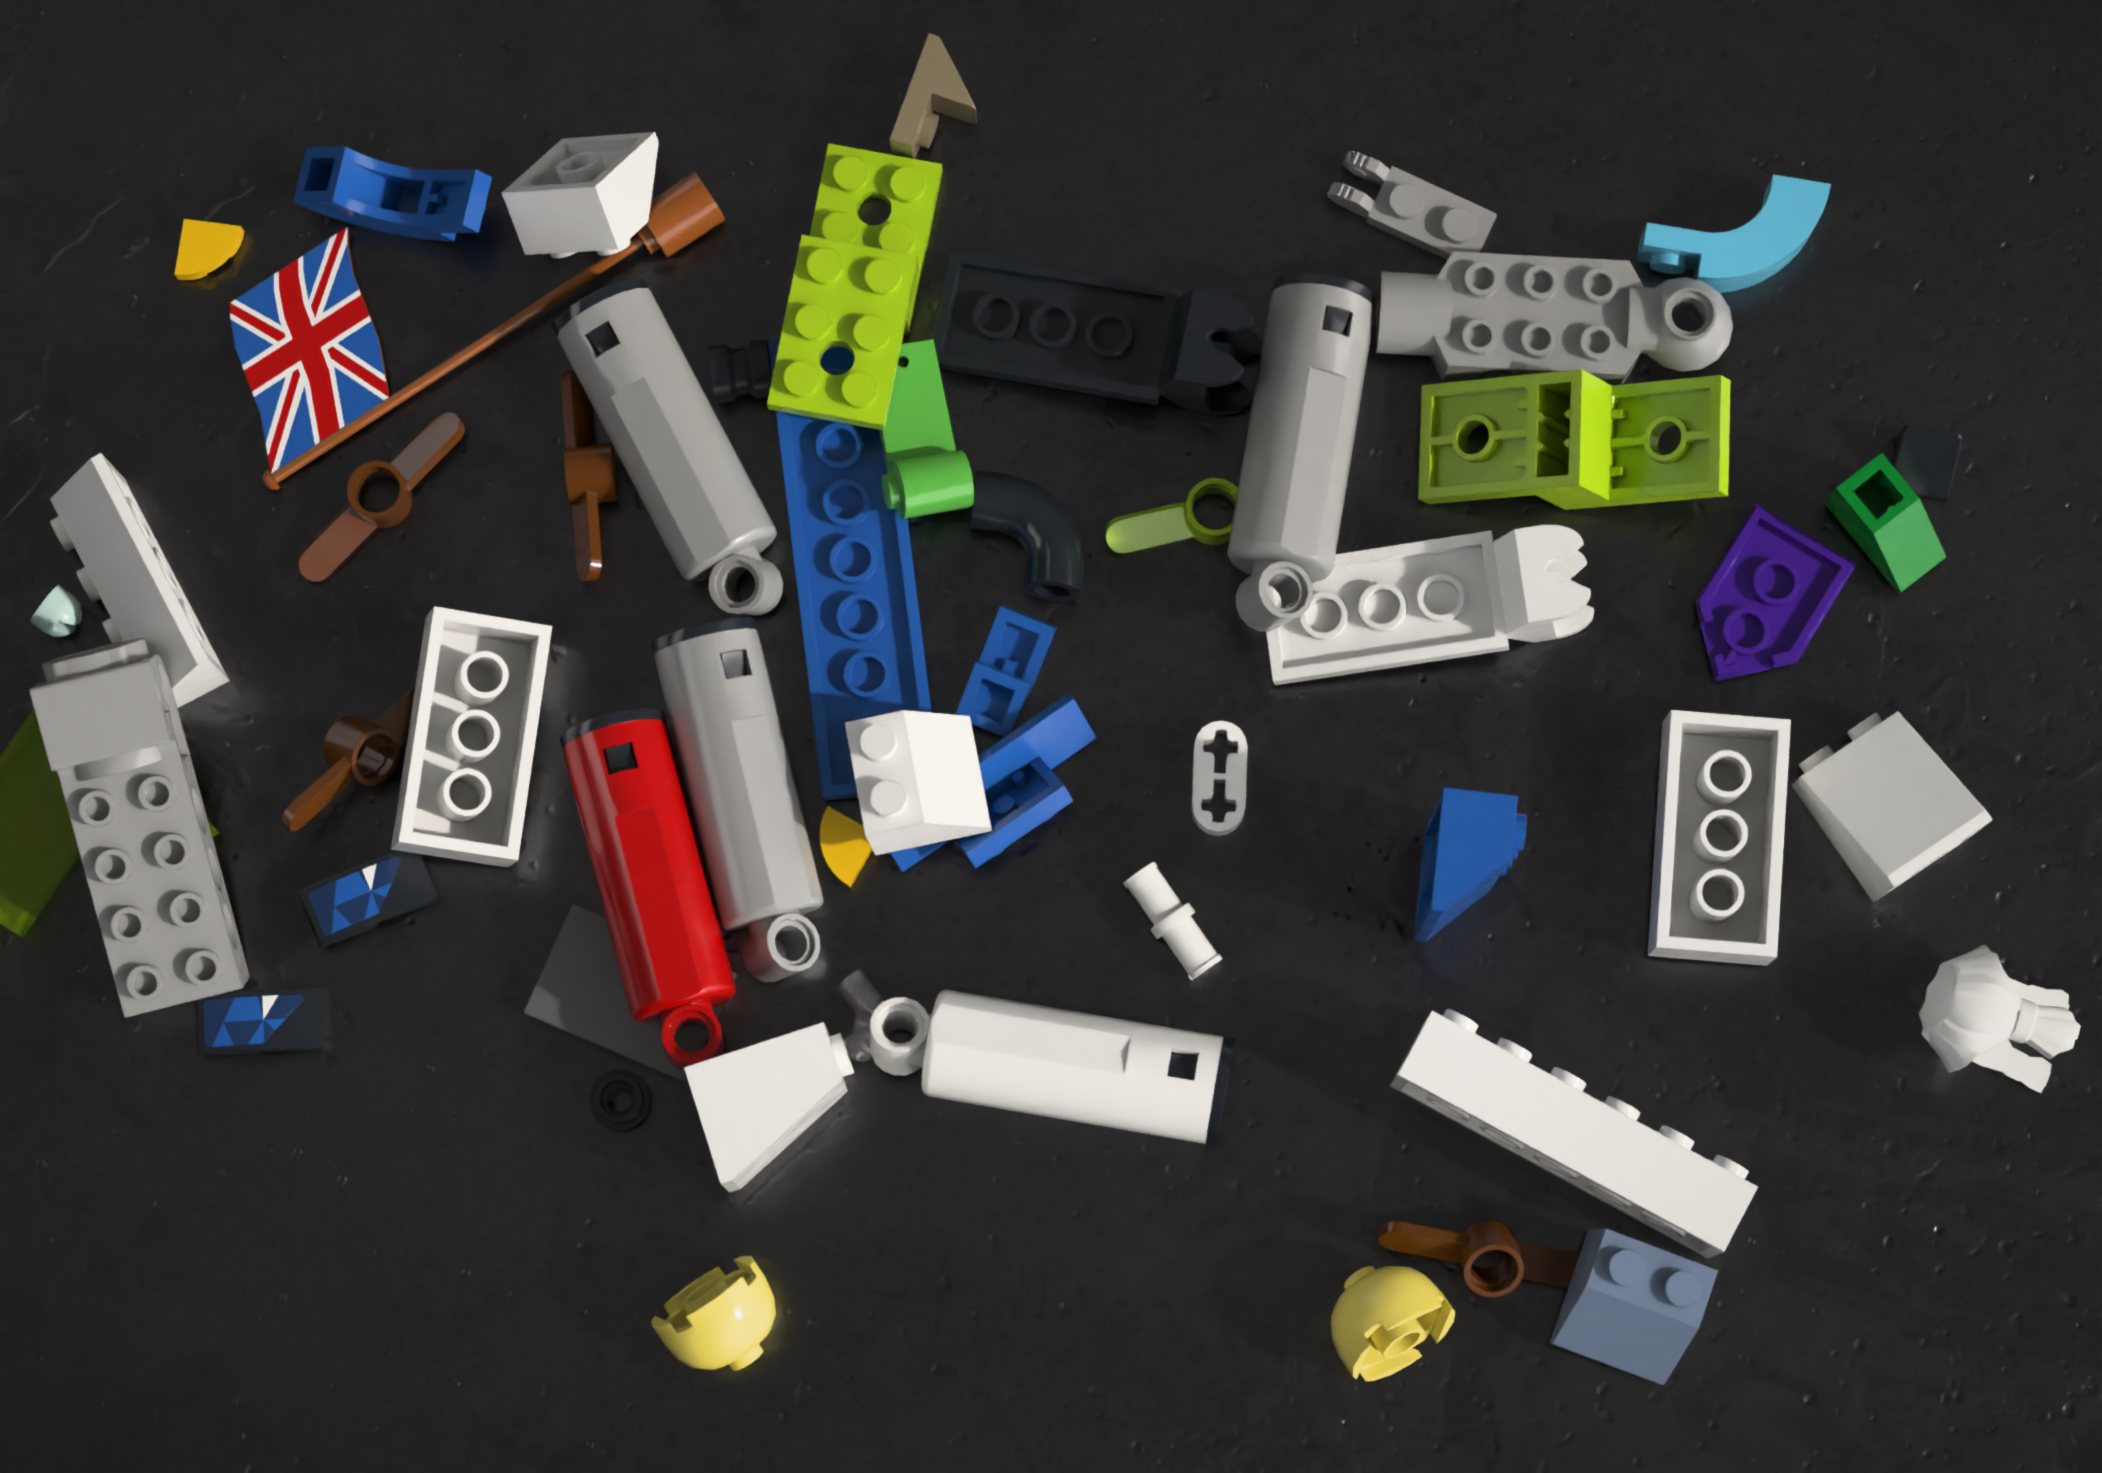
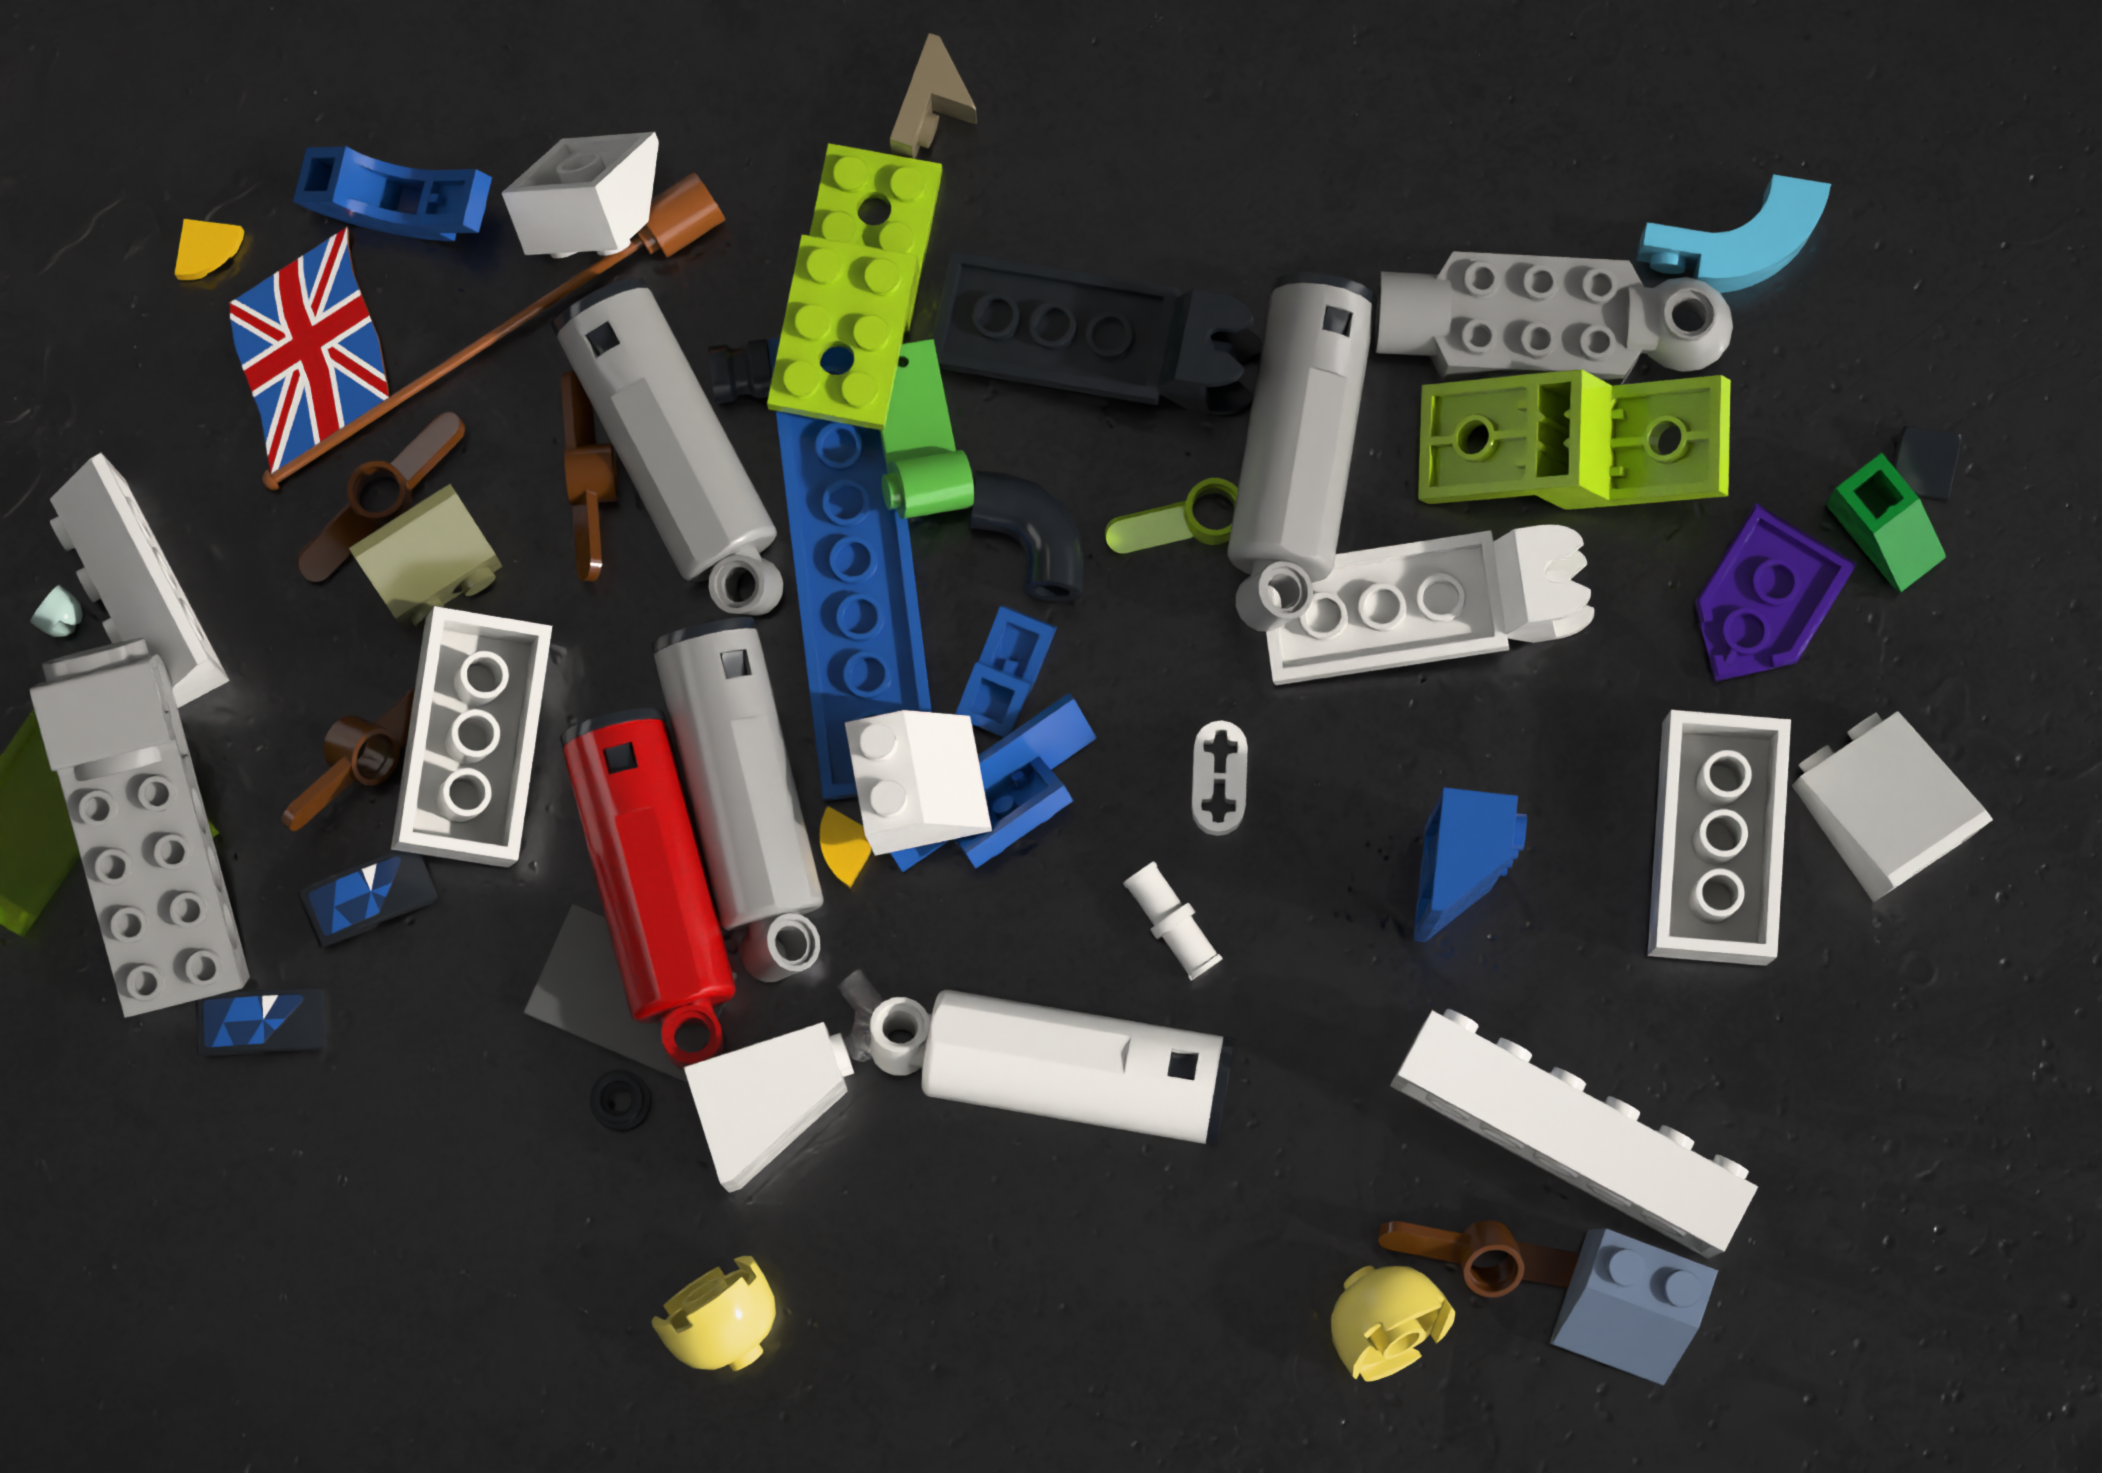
light grey hinge [1327,151,1497,260] -> none
white piece [1919,945,2081,1093] -> none
none -> olive slope [349,484,503,630]

